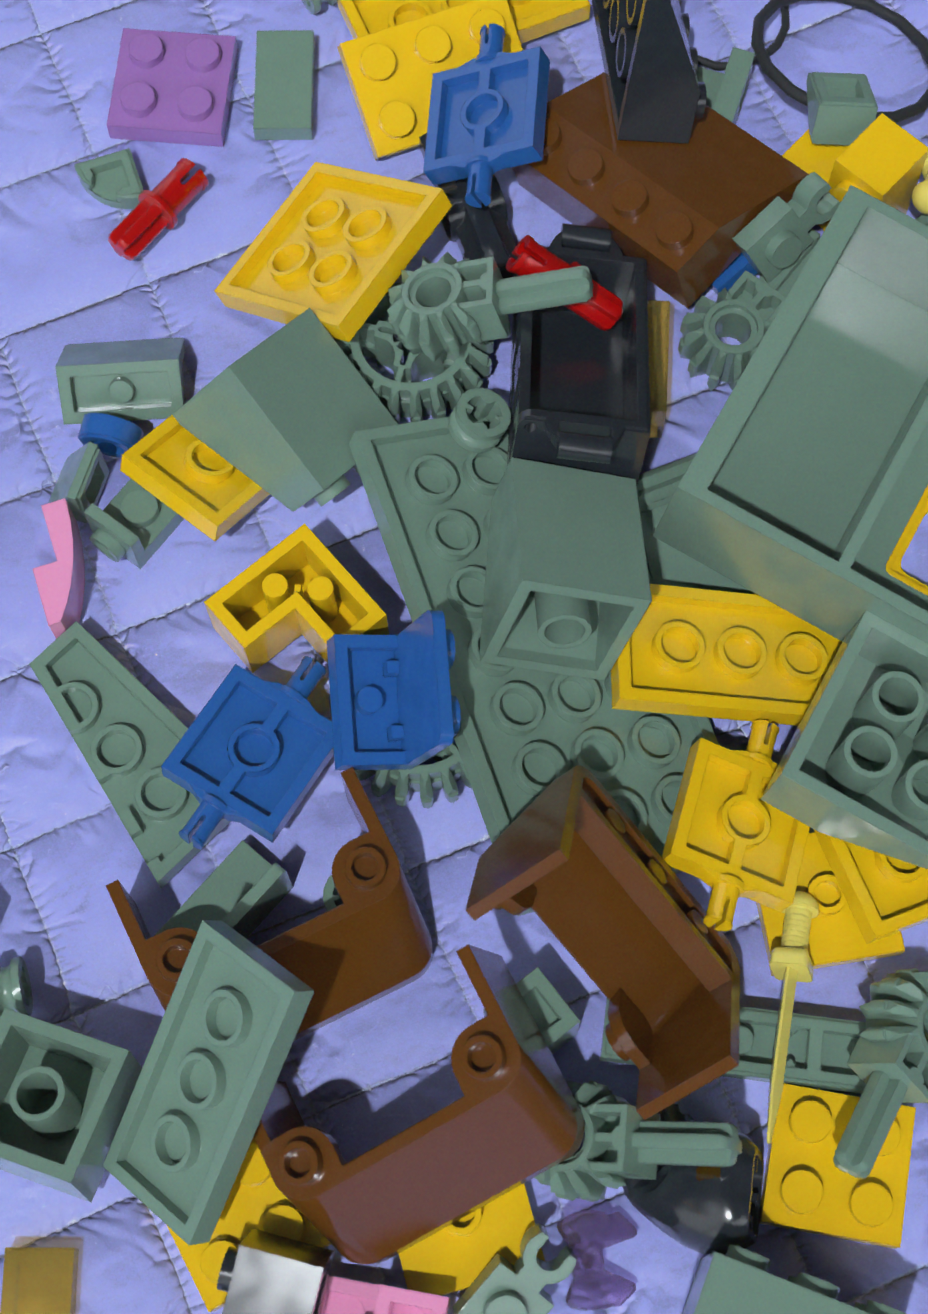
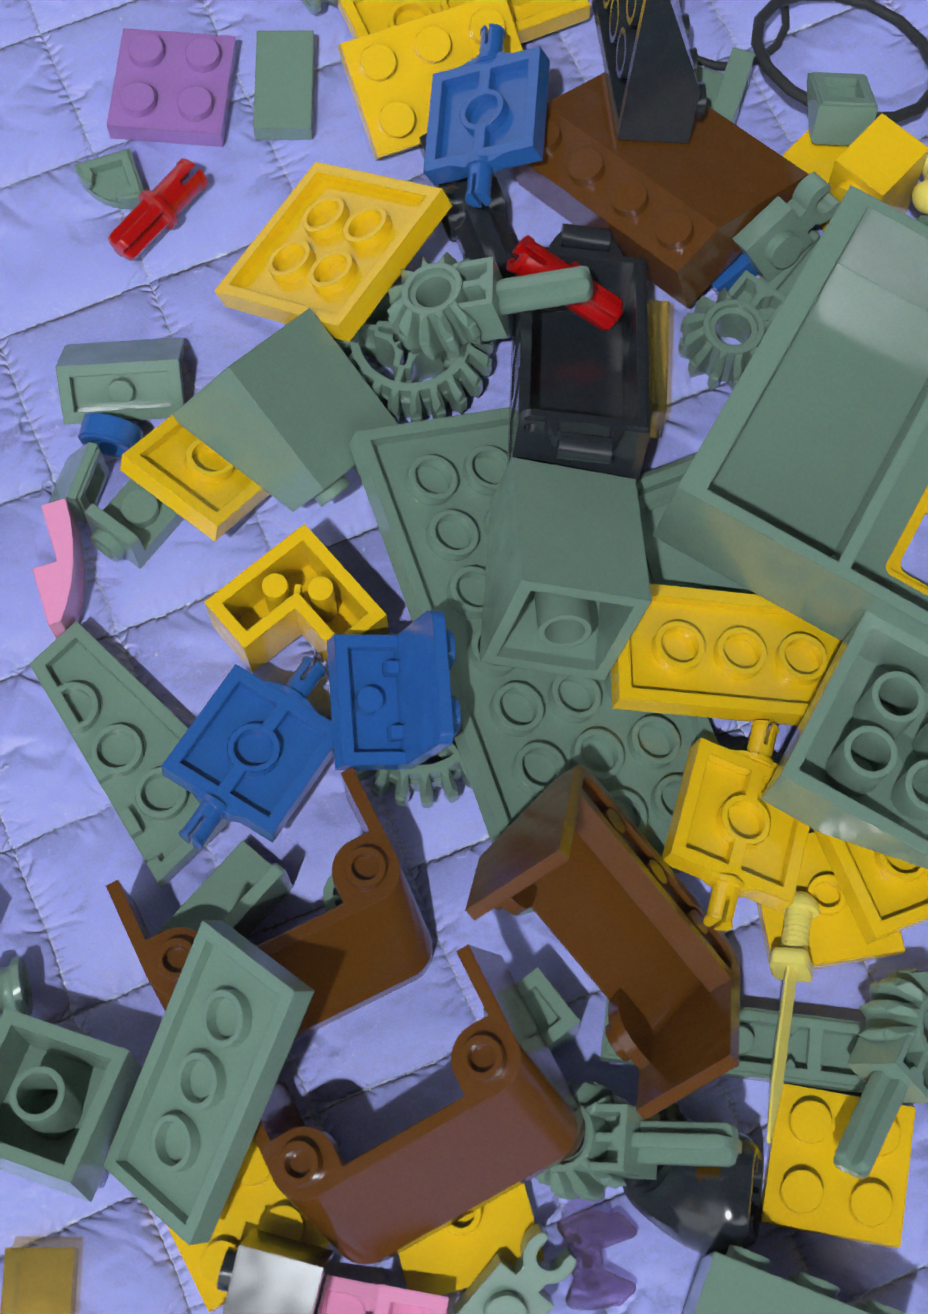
sand green bush [448,388,511,453] -> none

